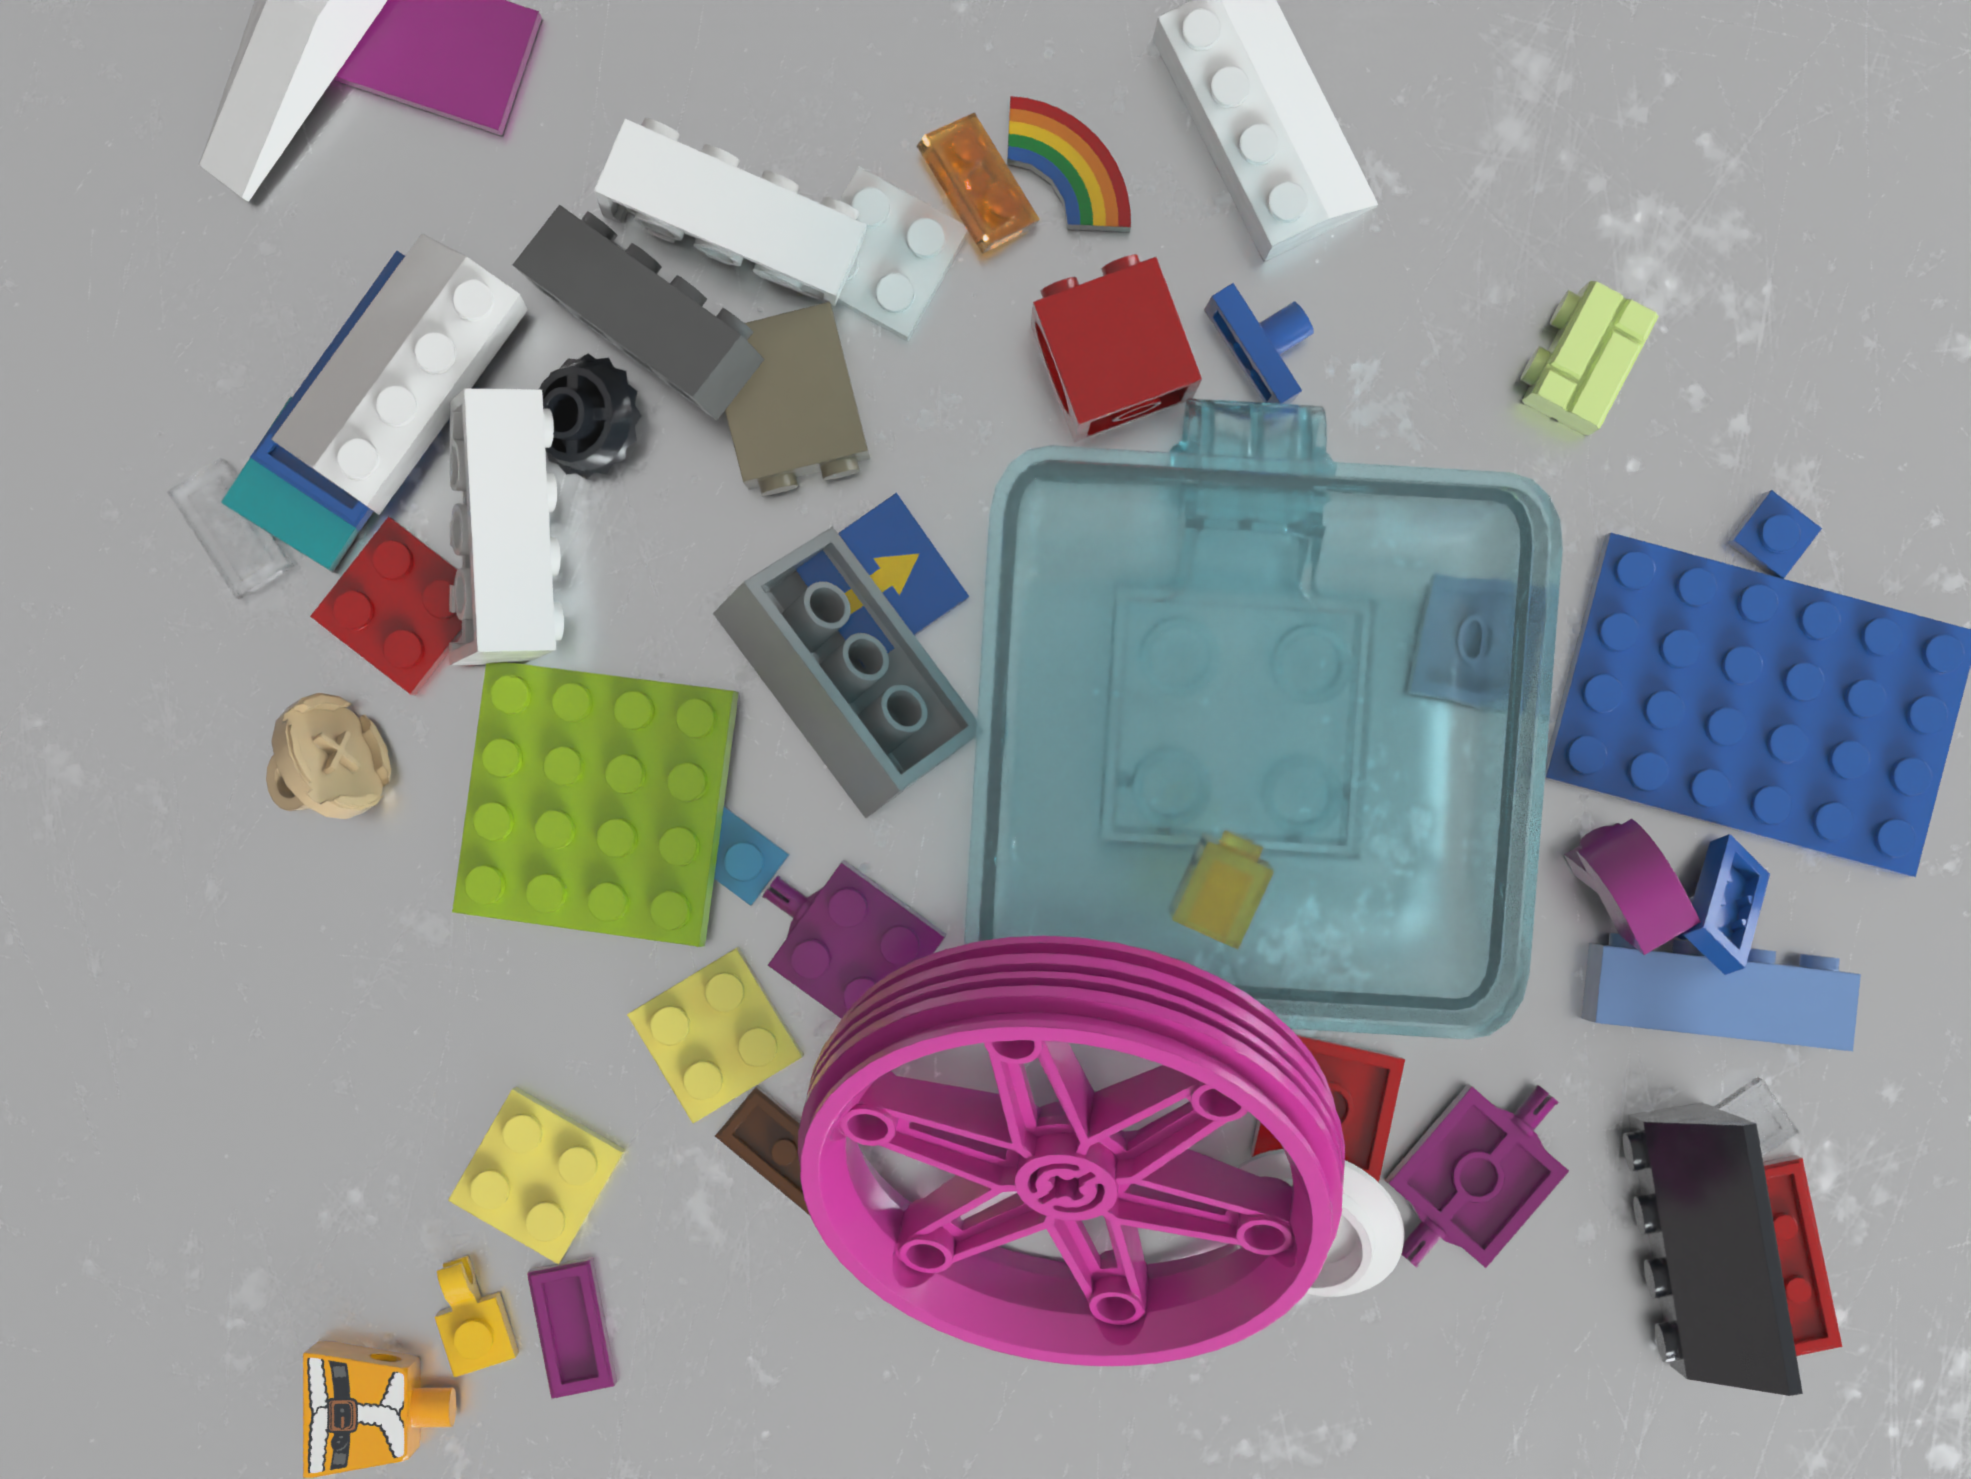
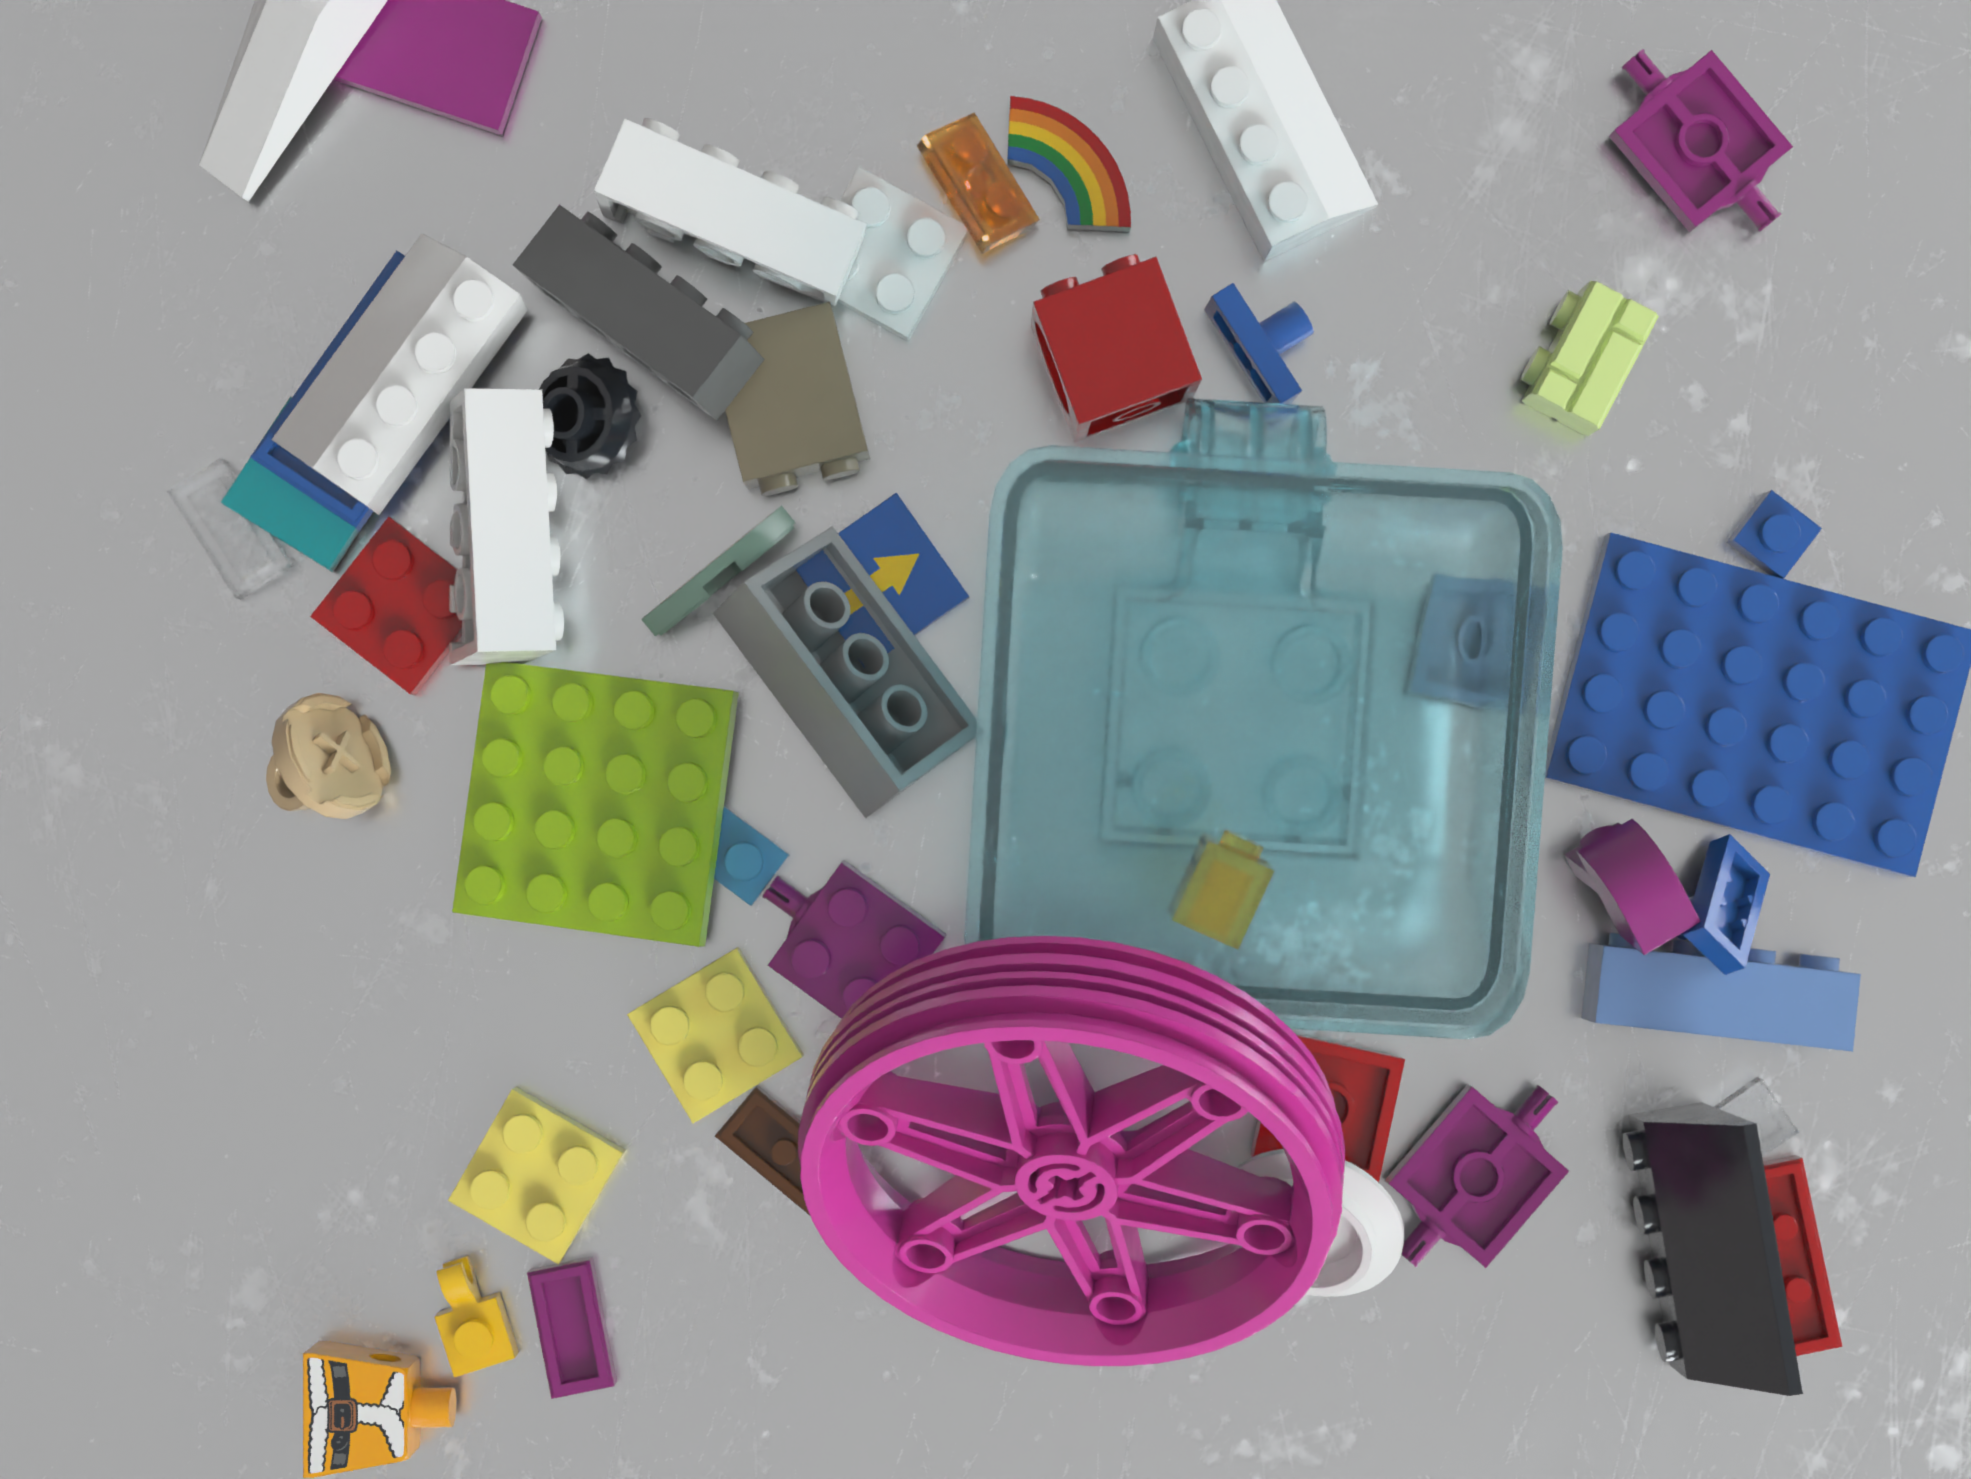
none -> sand green tile [641,505,796,636]
none -> magenta plate [1609,49,1793,233]

